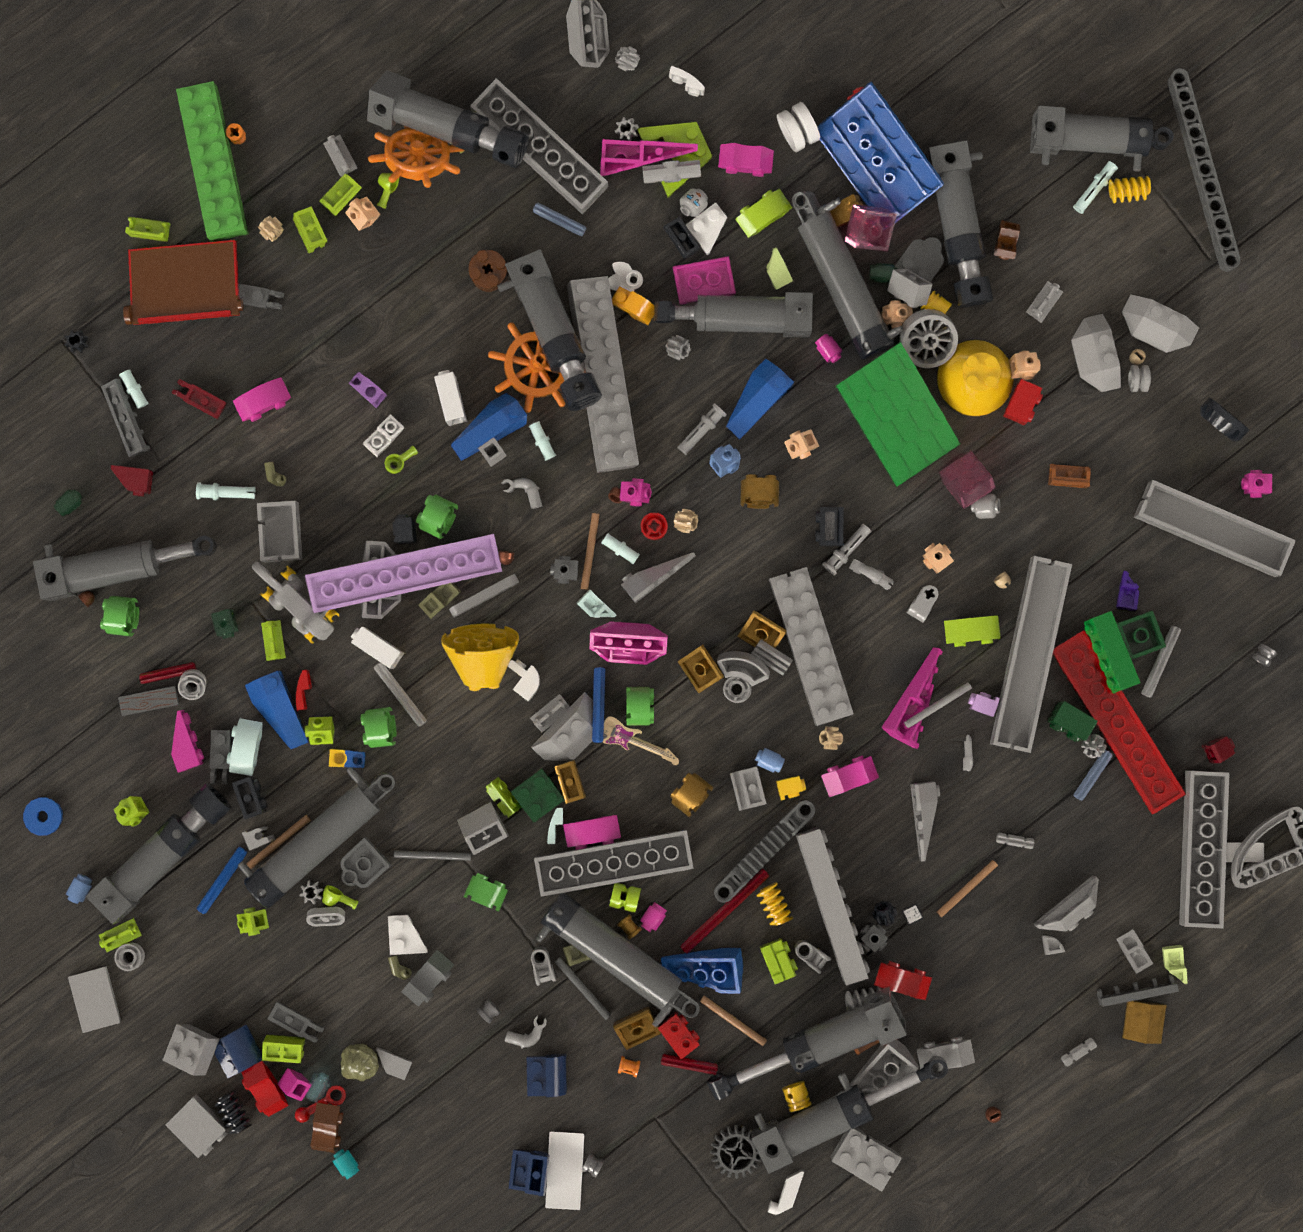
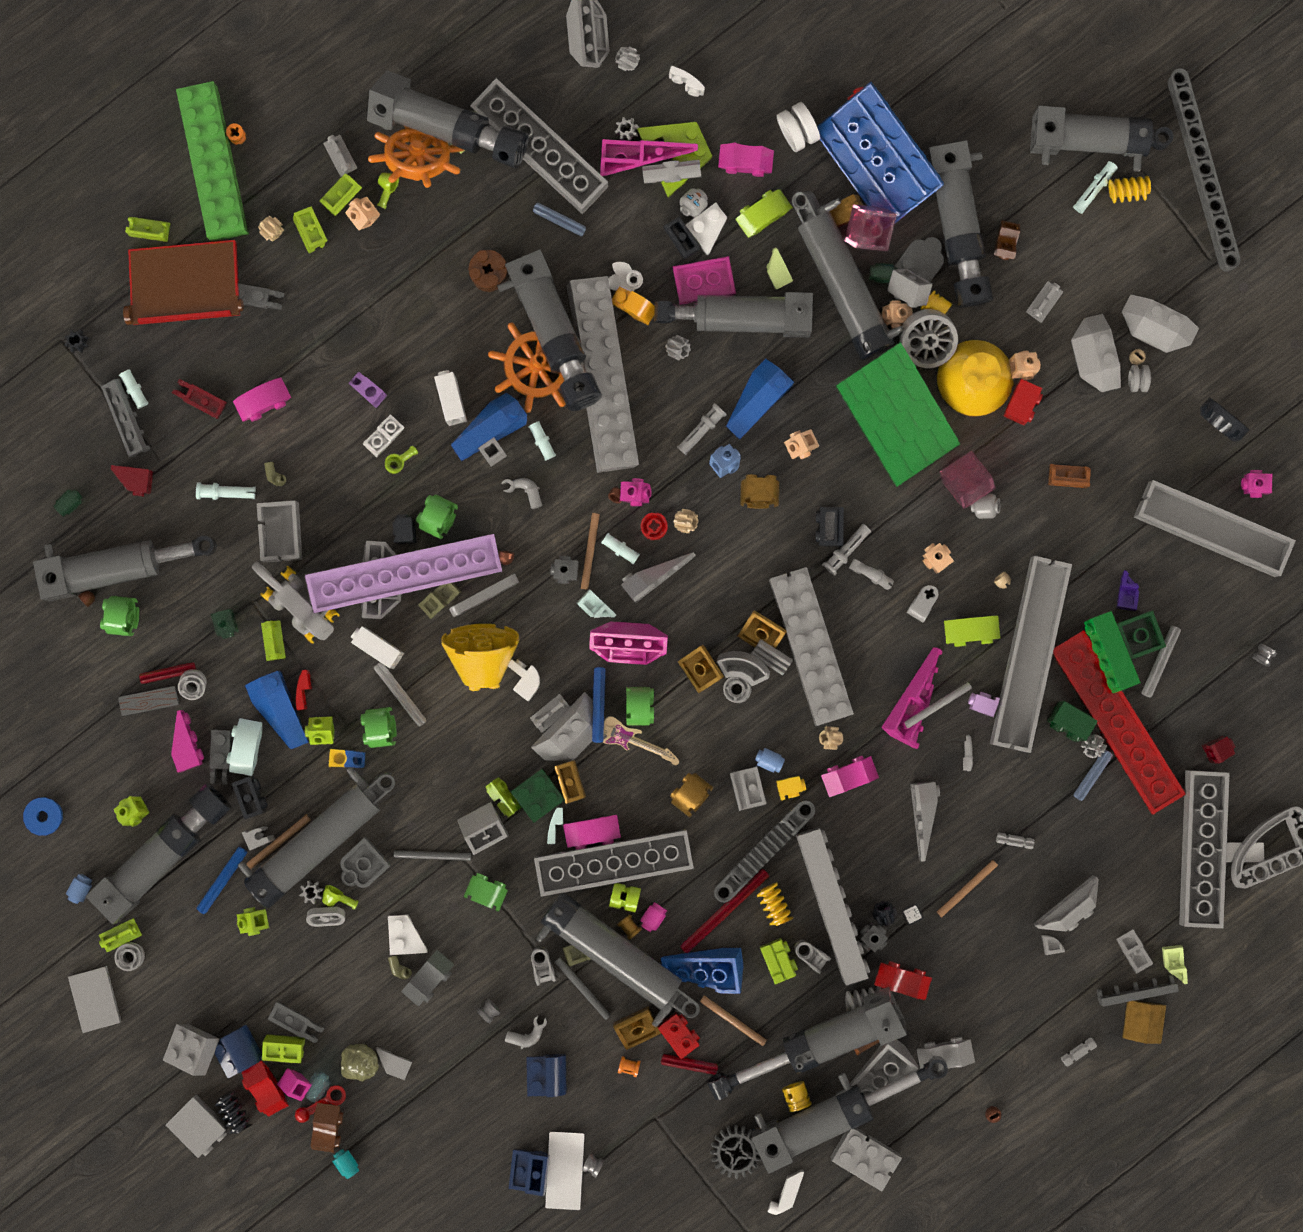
dark pink brick [815,334,842,363] -> none

